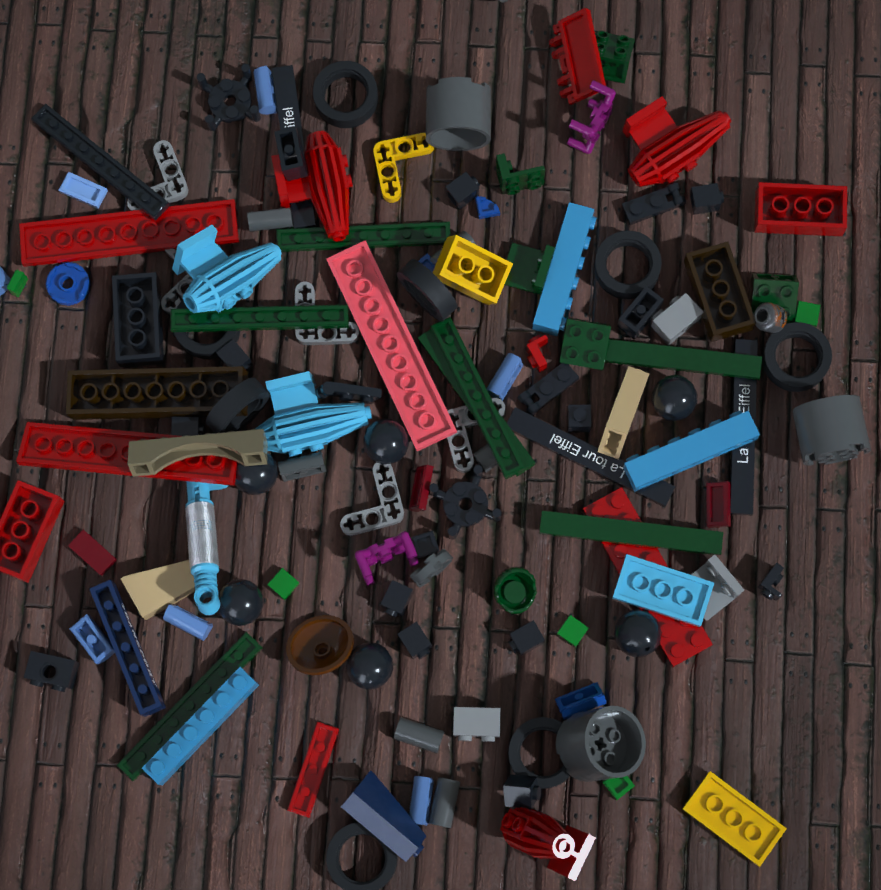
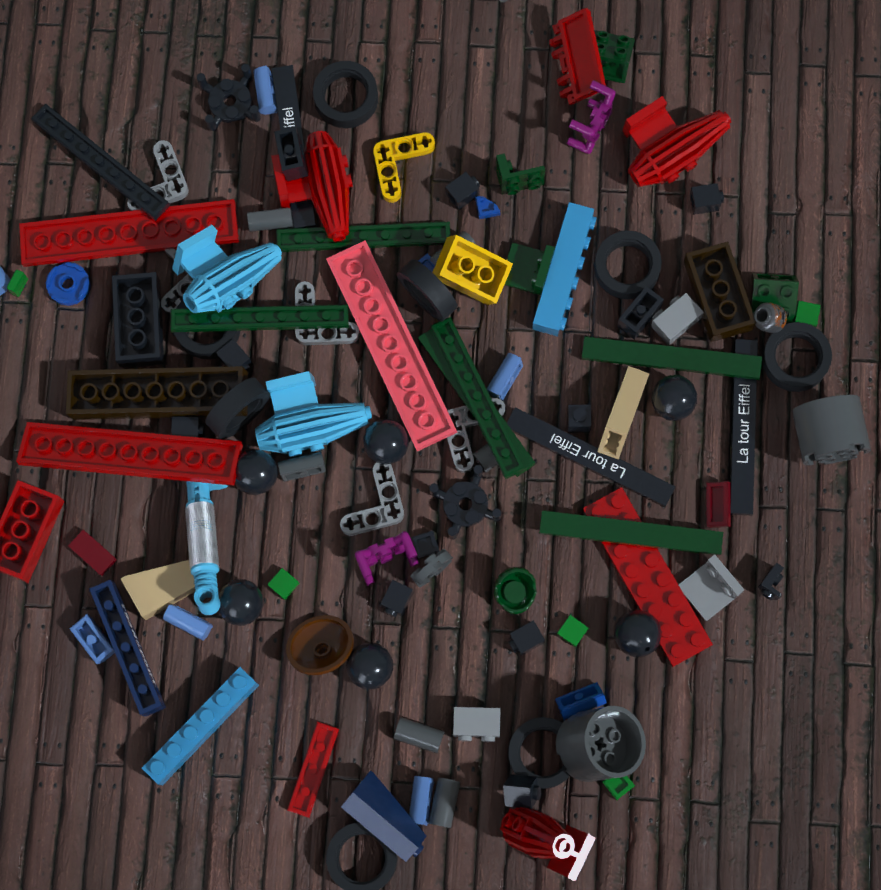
black brick [24,651,80,692] -> none
light blue tile [59,172,108,209] -> none
dark green tile [117,632,263,781] -> none
dark tan arch [127,429,268,477] -> none
black plate [315,381,382,404] -> none
black brick [397,621,432,660] -> none
dark red tile [409,465,434,512] -> none
dark grey brick [425,77,491,151] -> none
black plate [517,363,579,415] -> none
red bracket [526,335,548,373] -> none
dark green bracket [560,317,611,370] -> none
medium azure plate [612,554,714,627] -> none
black plate [622,182,687,225] -> none
dark azure brick [623,410,760,492] -> none
yellow plate [682,771,787,867] -> none
red brick [754,182,847,237] -> none

